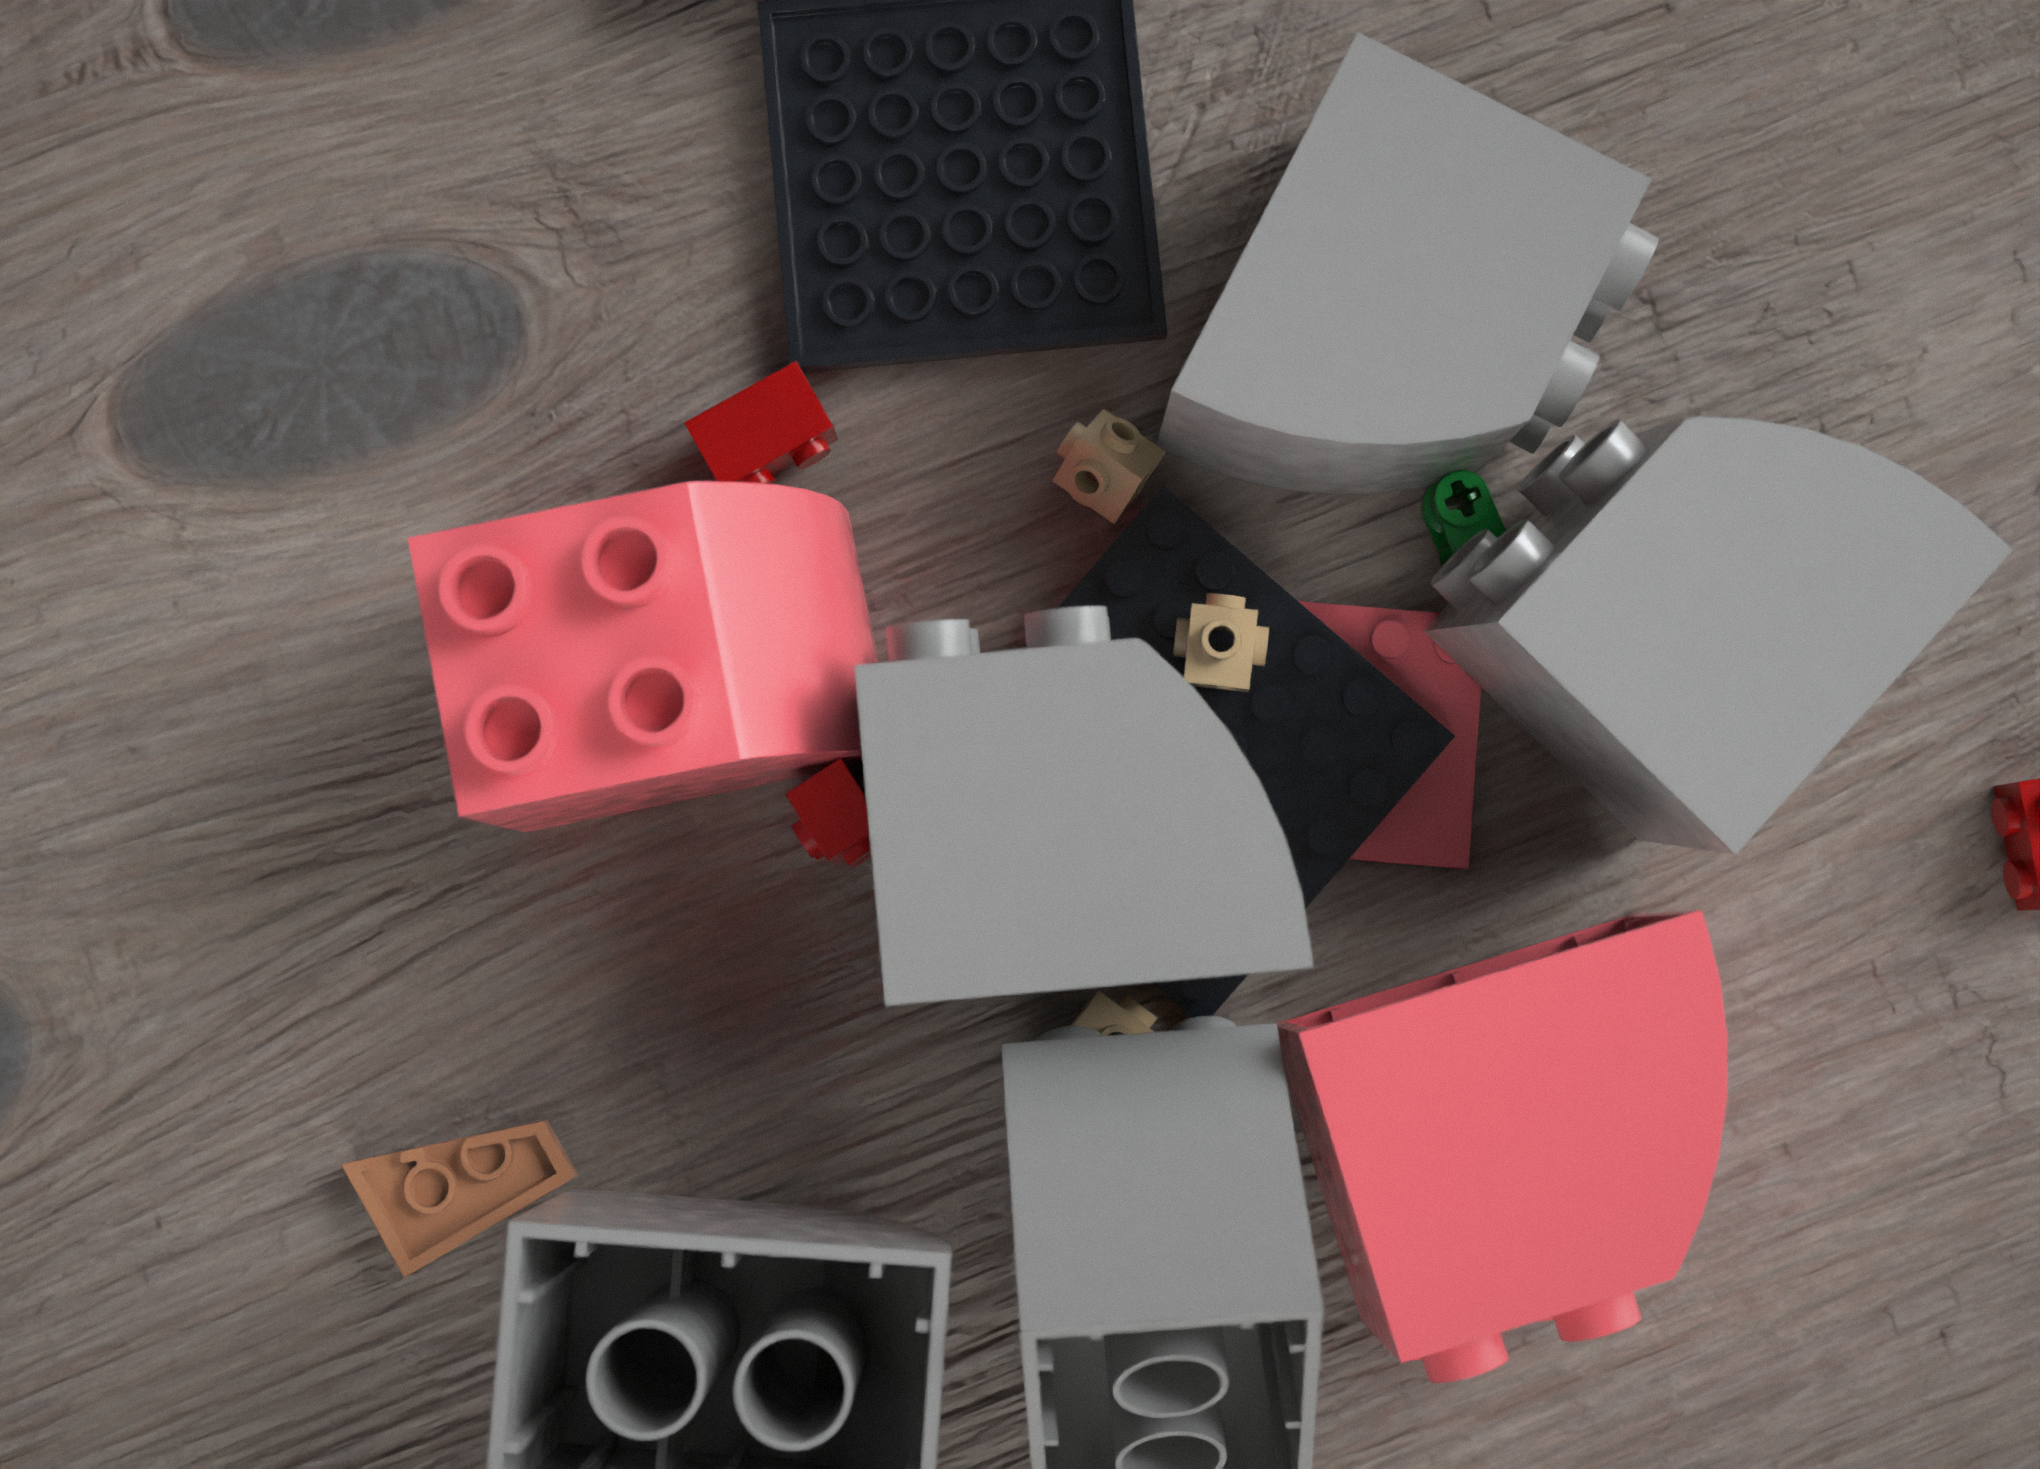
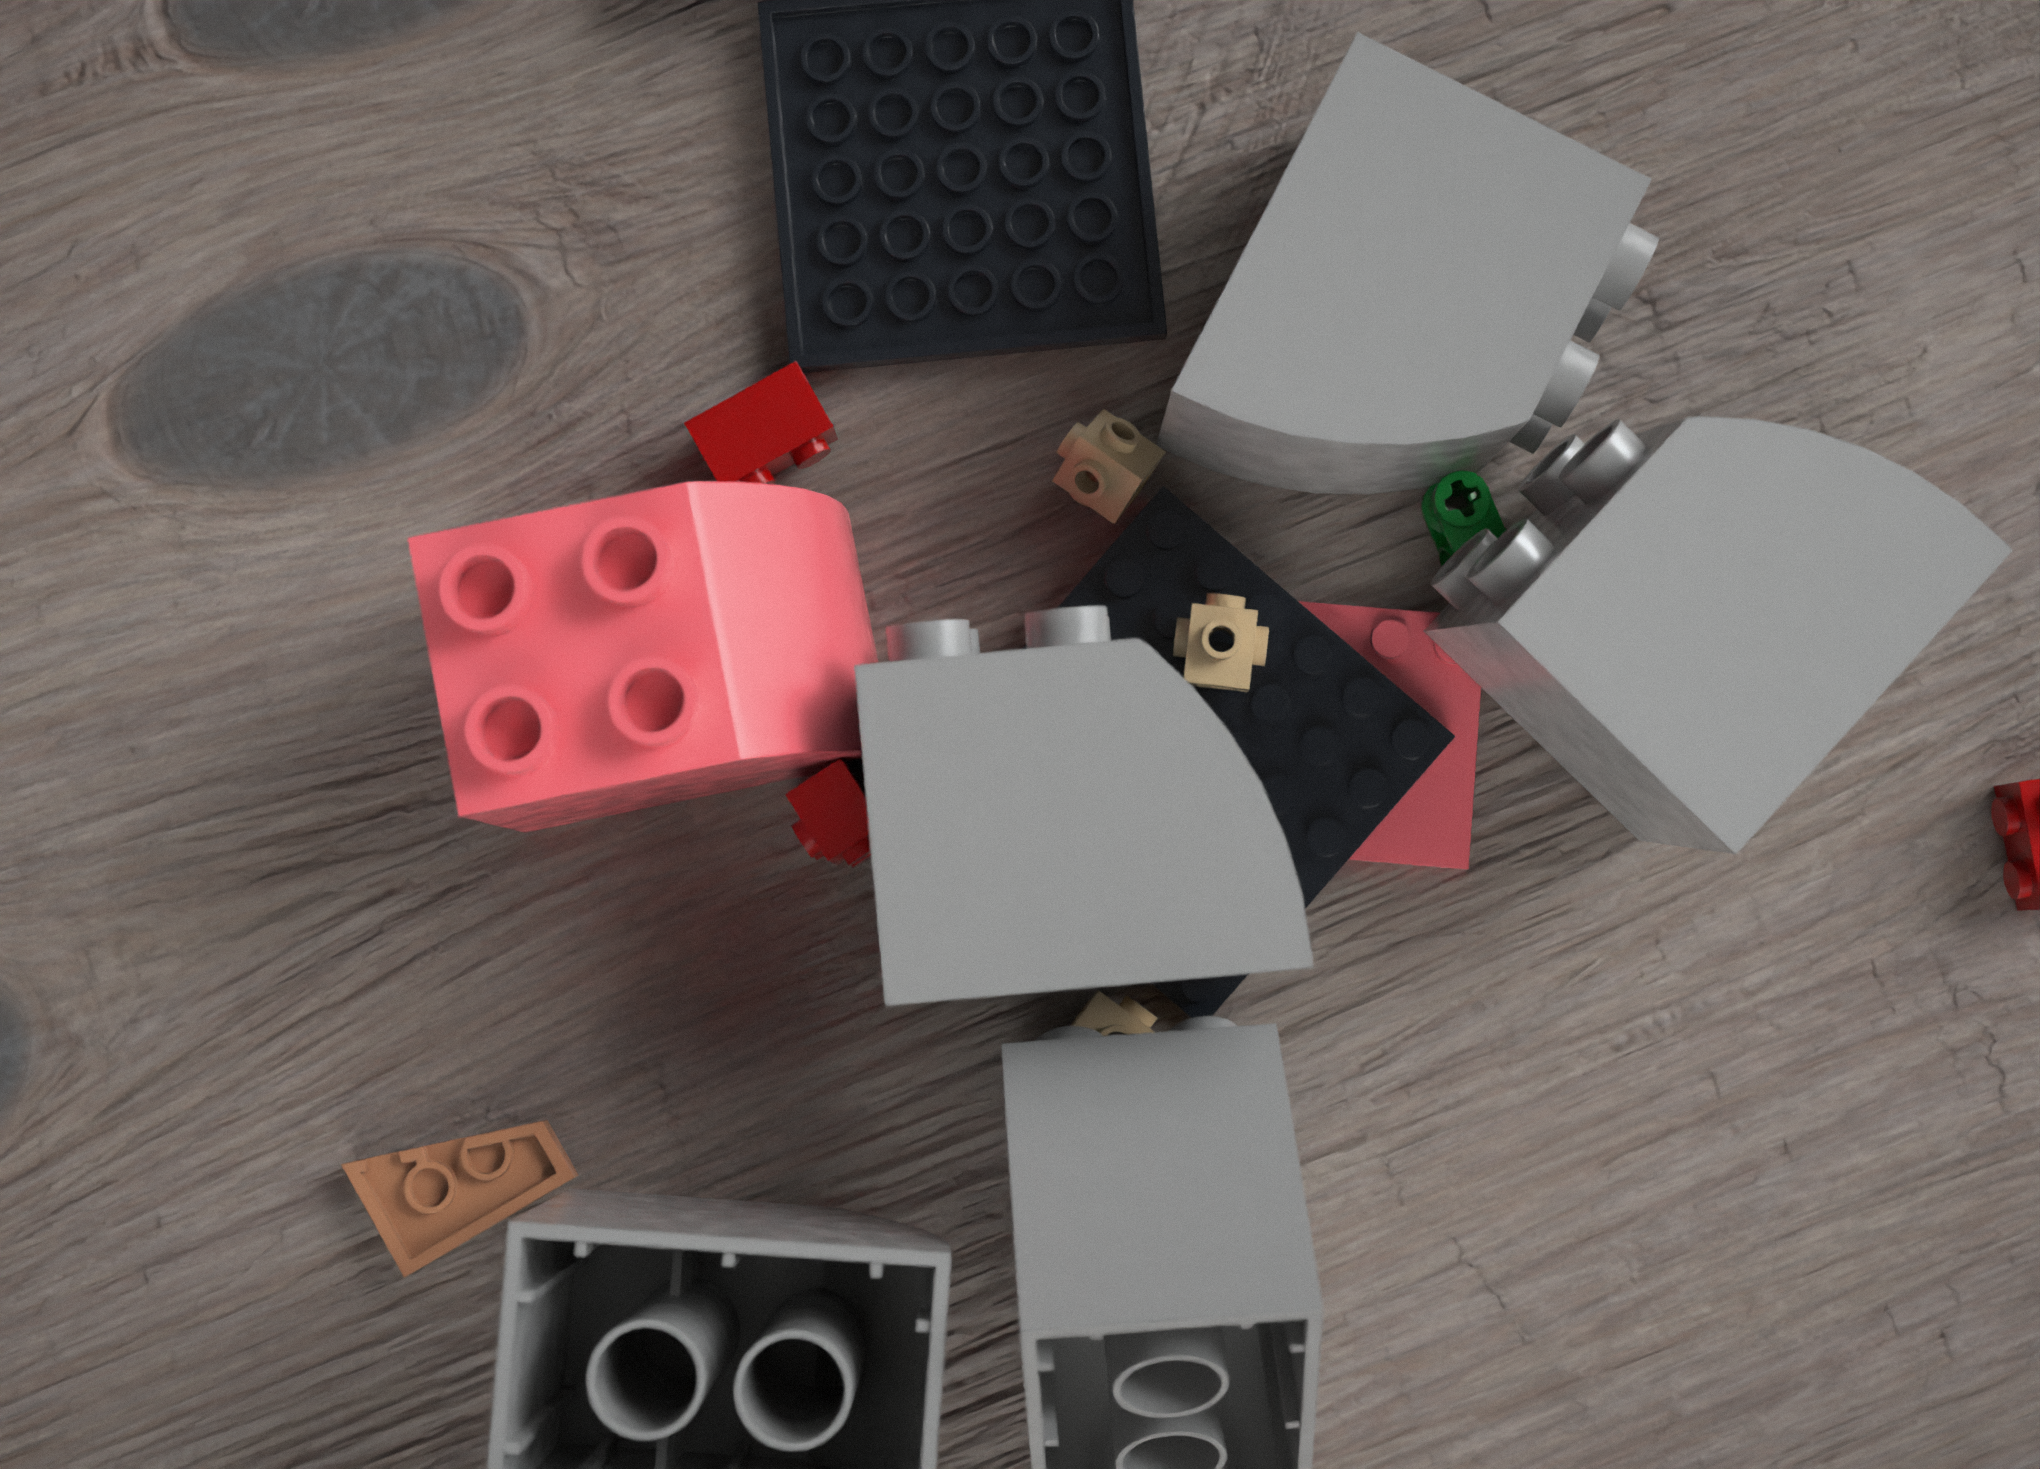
coral slope [1274,910,1728,1383] -> none

